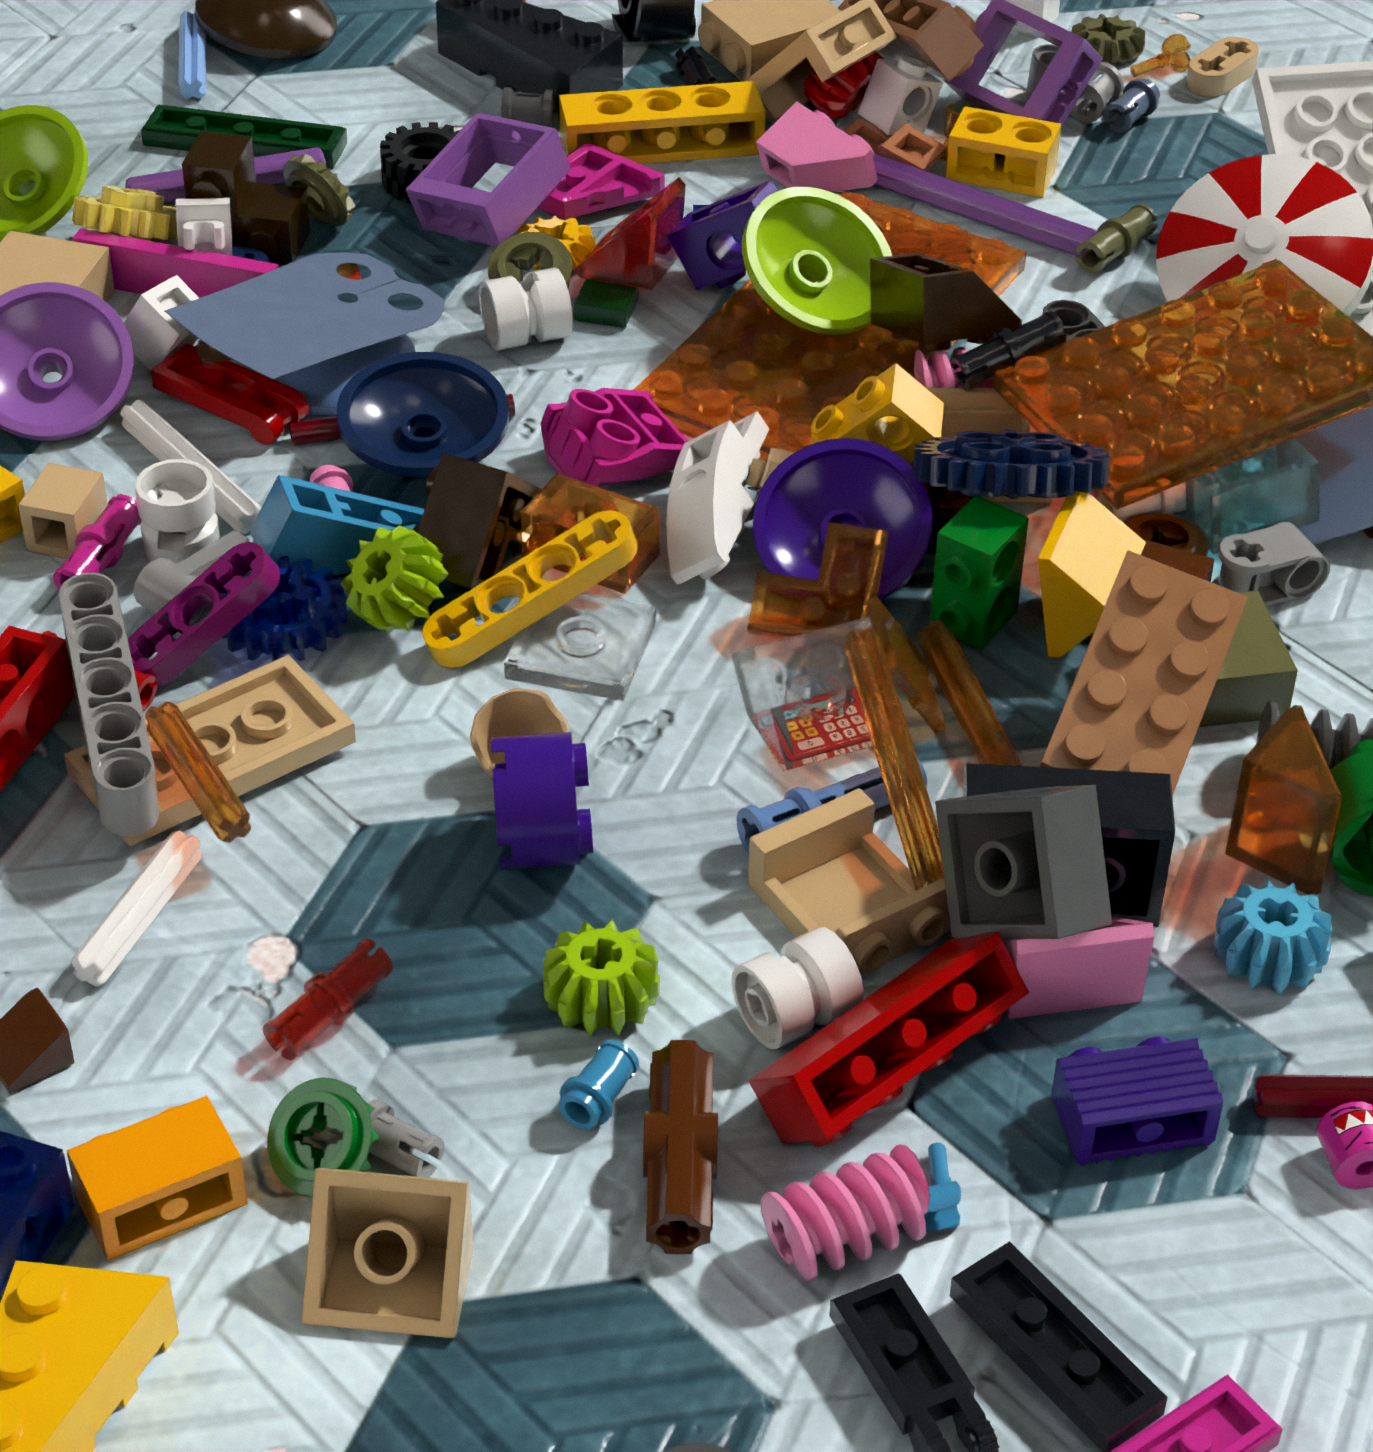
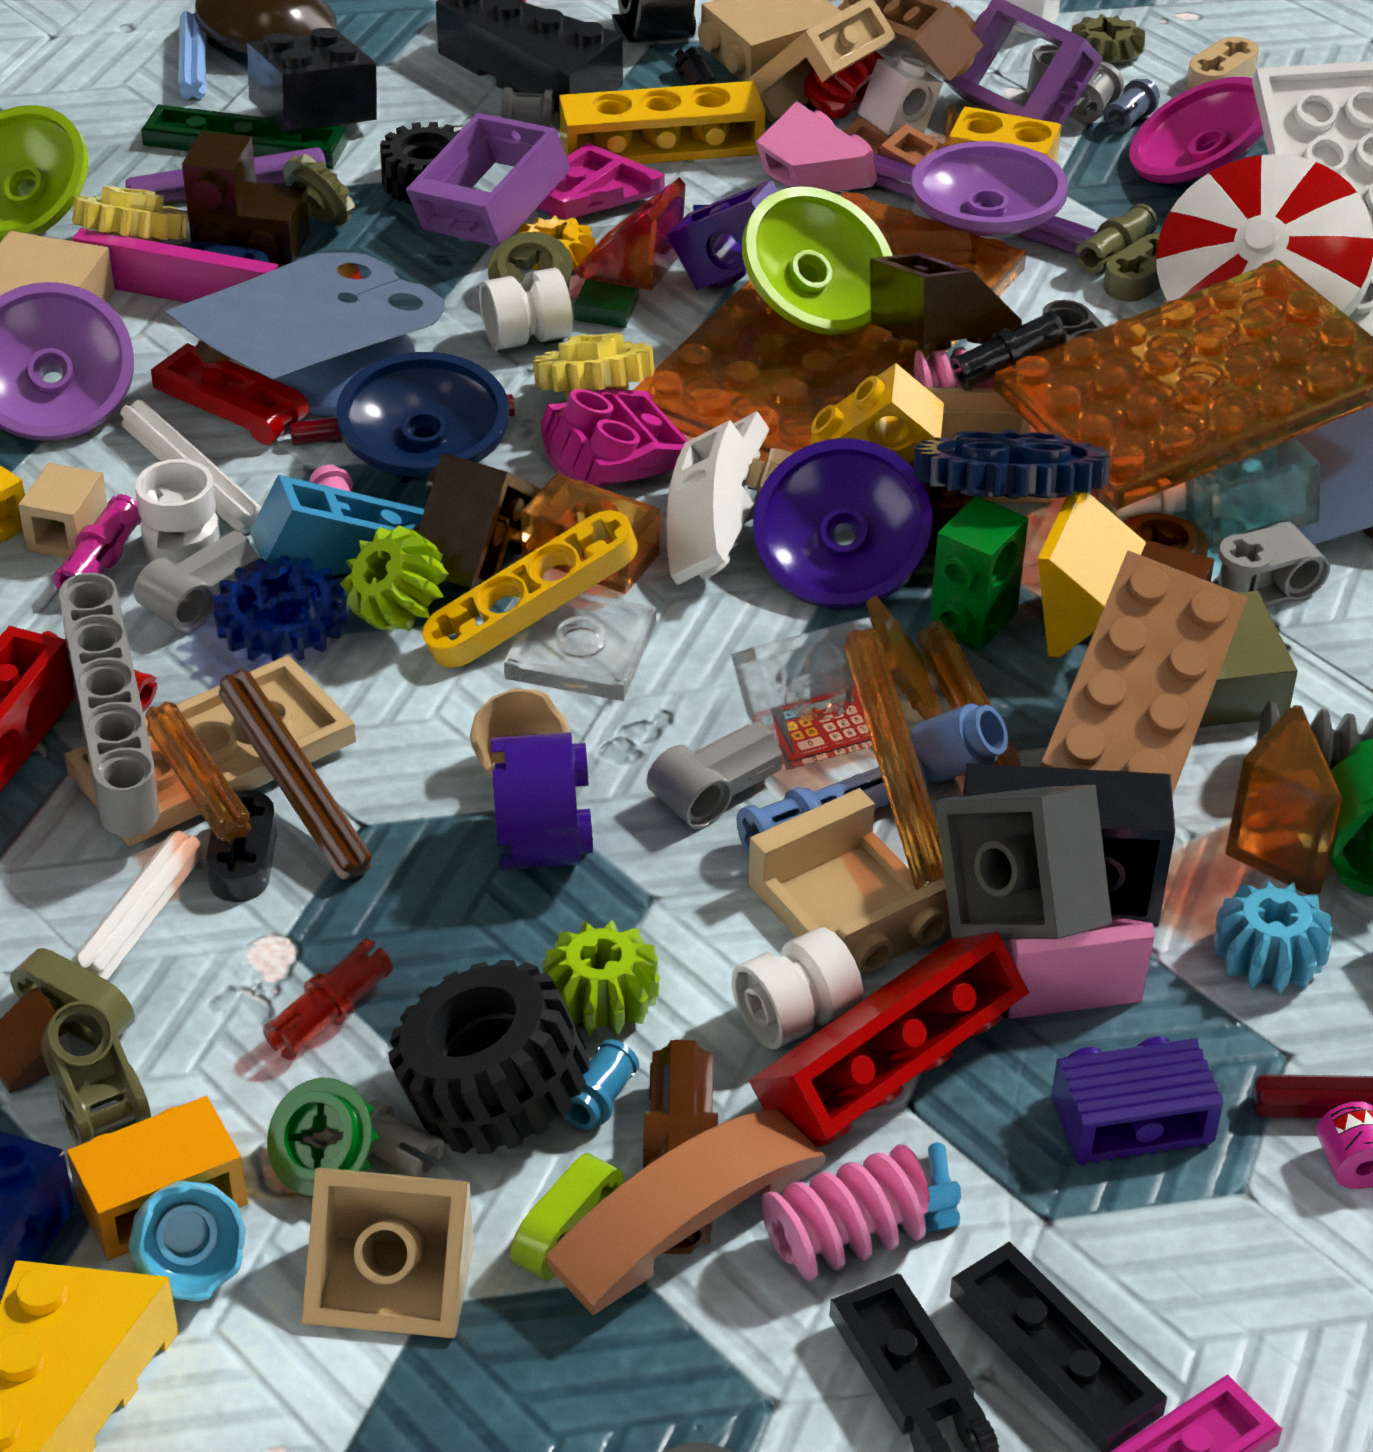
white brick [124,275,199,371] -> none
magenta beam [128,542,280,687] -> none
white tile [175,198,232,255] -> none
clear orange brick [747,522,889,652] -> none
clear orange hand [1130,34,1191,78] -> none
none -> olive beam [10,948,135,1046]
none -> olive piece [40,1001,151,1146]
none -> medium azure hair [128,1181,246,1301]
none -> black beam [206,790,277,903]
none -> reddish brown axle [219,669,372,881]
none -> black brick [247,28,377,132]
none -> black tyre [388,960,590,1155]
none -> lime beam [510,1153,624,1281]
none -> light yellow gear [532,333,655,400]
none -> nougat slope [545,1109,826,1315]
none -> light grey piece [646,721,783,829]
none -> medium blue brick [909,704,1008,783]
none -> medium lavender dish [911,141,1068,236]
none -> olive beam [1103,233,1161,301]
none -> dark pink dish [1129,77,1264,185]

